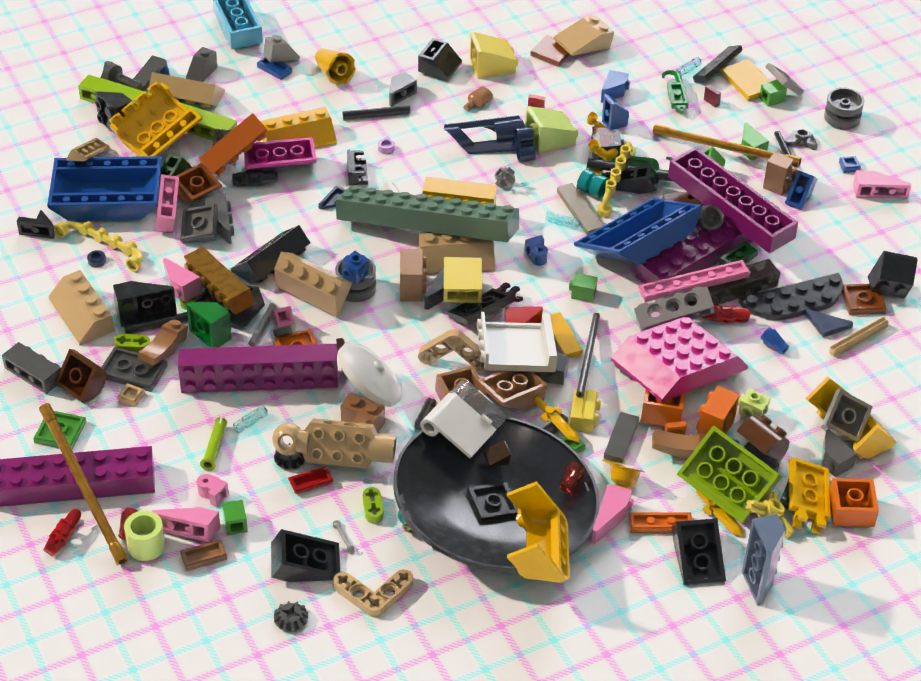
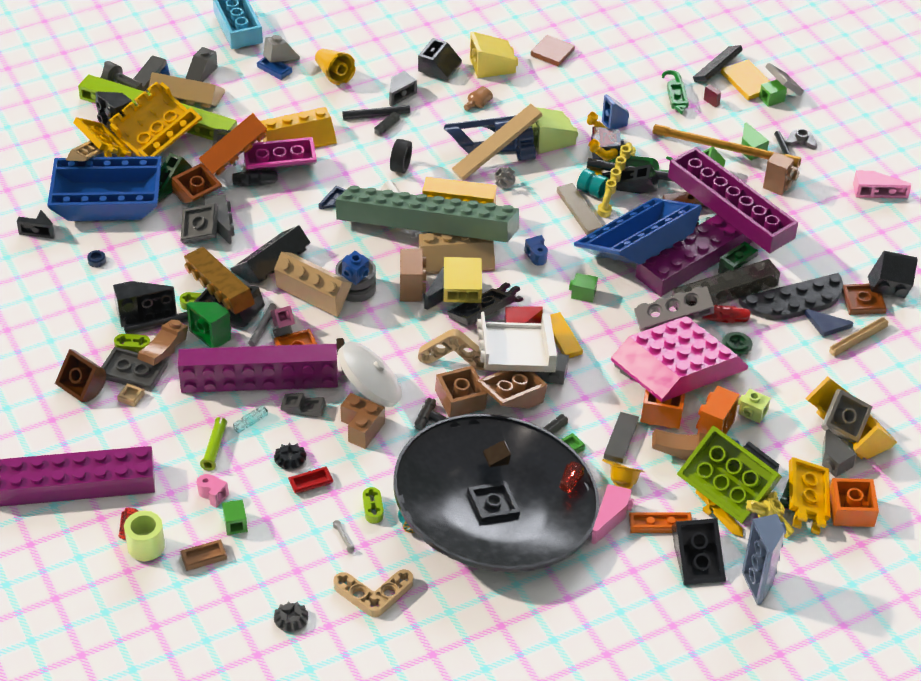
dark grey brick [2,342,61,394] -> none
bright green tile [33,410,87,449] -> none
pearl gold piece [39,403,128,565] -> none
red hinge [43,508,82,557] -> none
tan slope [48,270,115,345] -> none
light yellow bar [54,221,143,272] -> none
bright pink slope [152,507,220,542] -> none
bright pink slope [155,174,179,233] -> none
bright pink slope [163,258,203,302] -> none
black slope [271,529,340,582] -> none
tan brick [272,418,396,469] -> none
black hinge [347,149,368,186] -> none
lavender tile [378,138,395,154] -> none
white door [420,380,509,458] -> none
yellow windscreen [507,481,570,583] -> none
red tile [527,94,546,108] -> none
yellow sword [533,396,579,442] -> none
clear light blue axle [545,210,580,230] -> none
tan slope [553,15,615,56] -> none
light yellow brick [570,388,601,433] -> none
dark grey piece [576,313,600,398] -> none
slope [600,70,631,103] -> none
bright pink tile [638,260,750,302] -> none
orange tile [665,421,687,435] -> none
clear light blue axle [676,56,702,77] -> none
dark grey piece [697,205,724,230] -> none
reddish brown brick [736,414,790,461] -> none
blue cone [760,327,789,354] -> none
blue slope [785,170,818,209] -> none
dark grey wheel [824,87,865,129] -> none
tile [839,156,861,173] -> none
none -> yellow tile [73,117,132,157]
none -> dark grey slope [280,393,326,417]
none -> dark grey axle [374,112,400,136]
none -> black tyre [390,138,413,174]
none -> tan tile [451,103,543,181]
none -> dark green gear [722,332,753,356]

